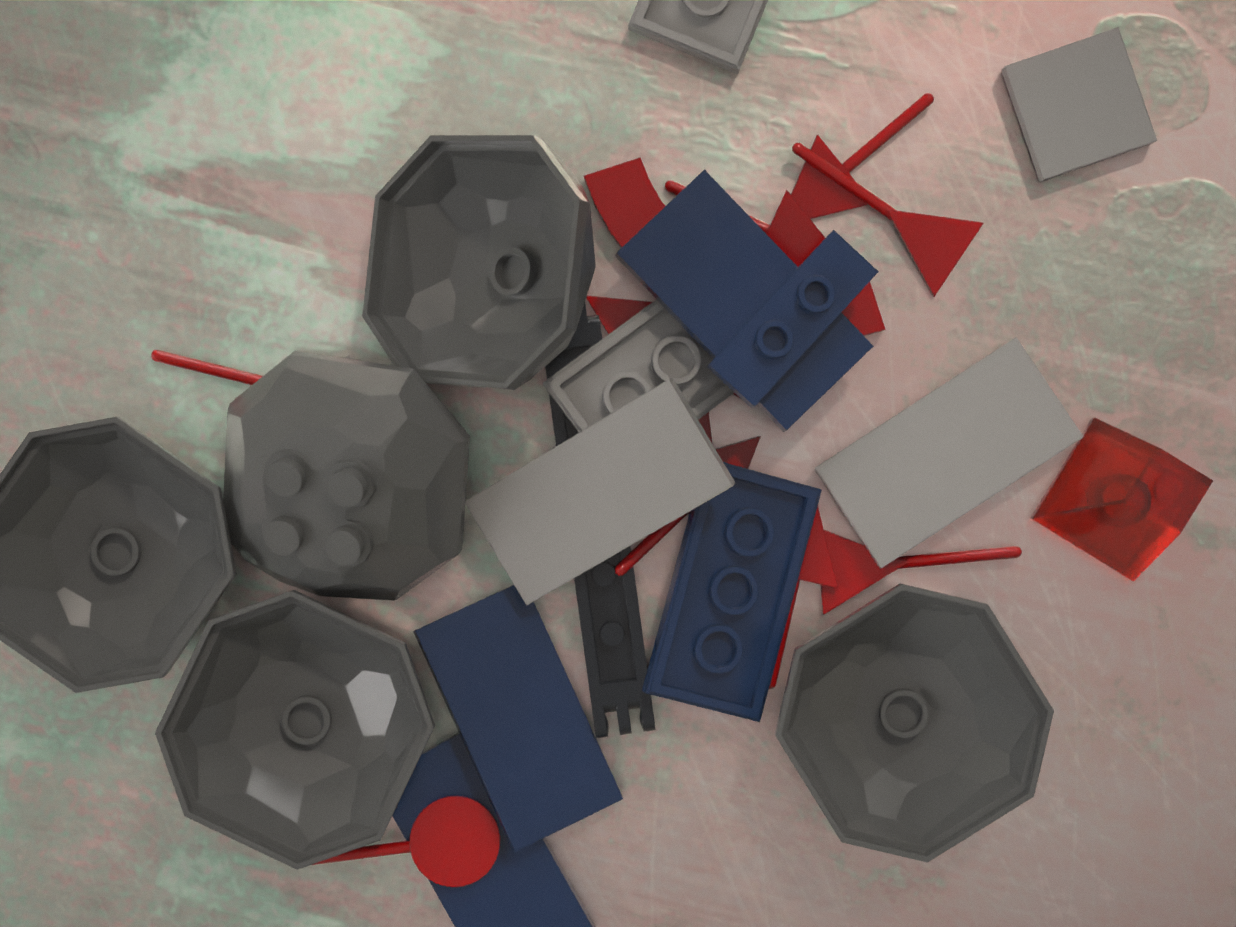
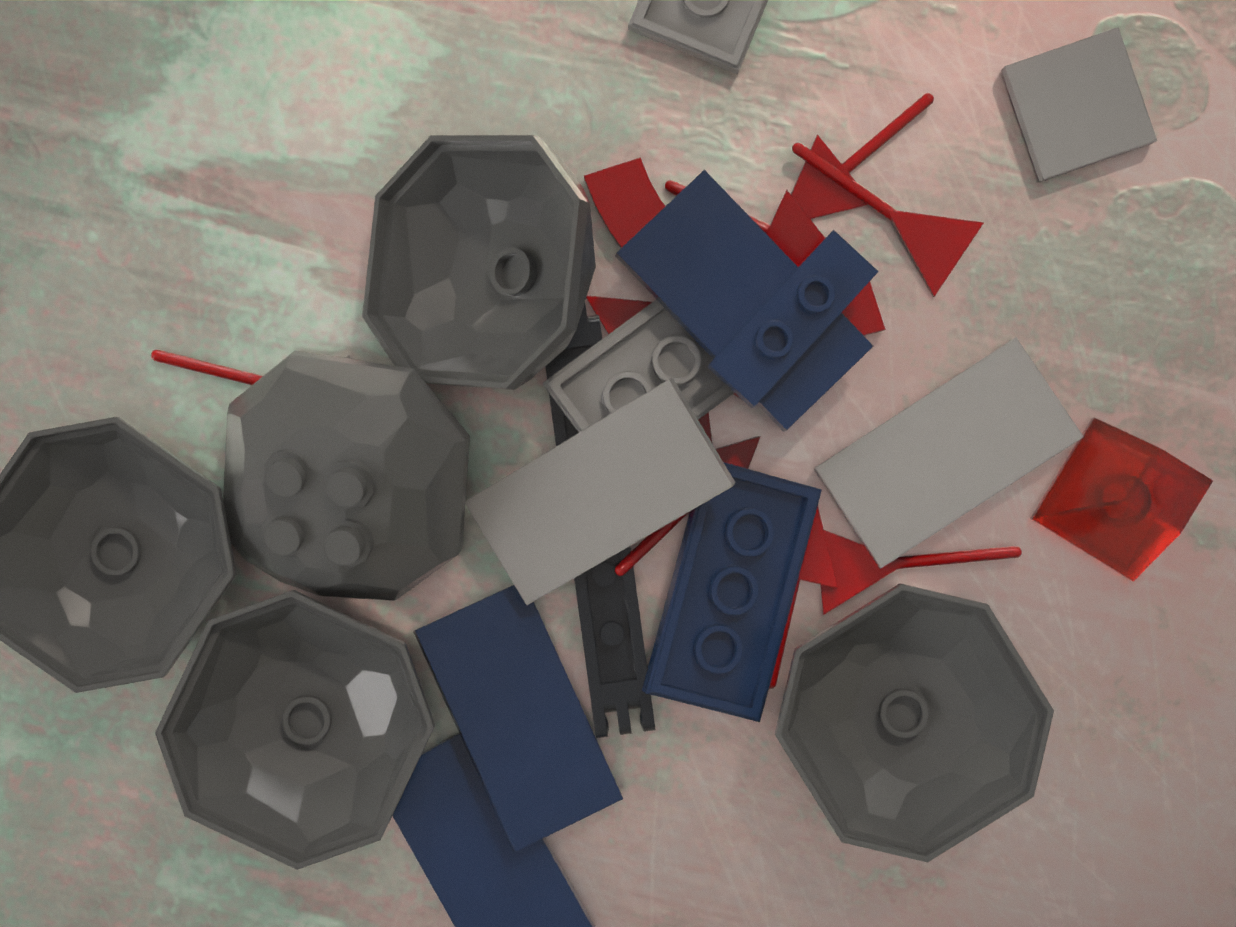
red piece [312,796,500,887] -> none

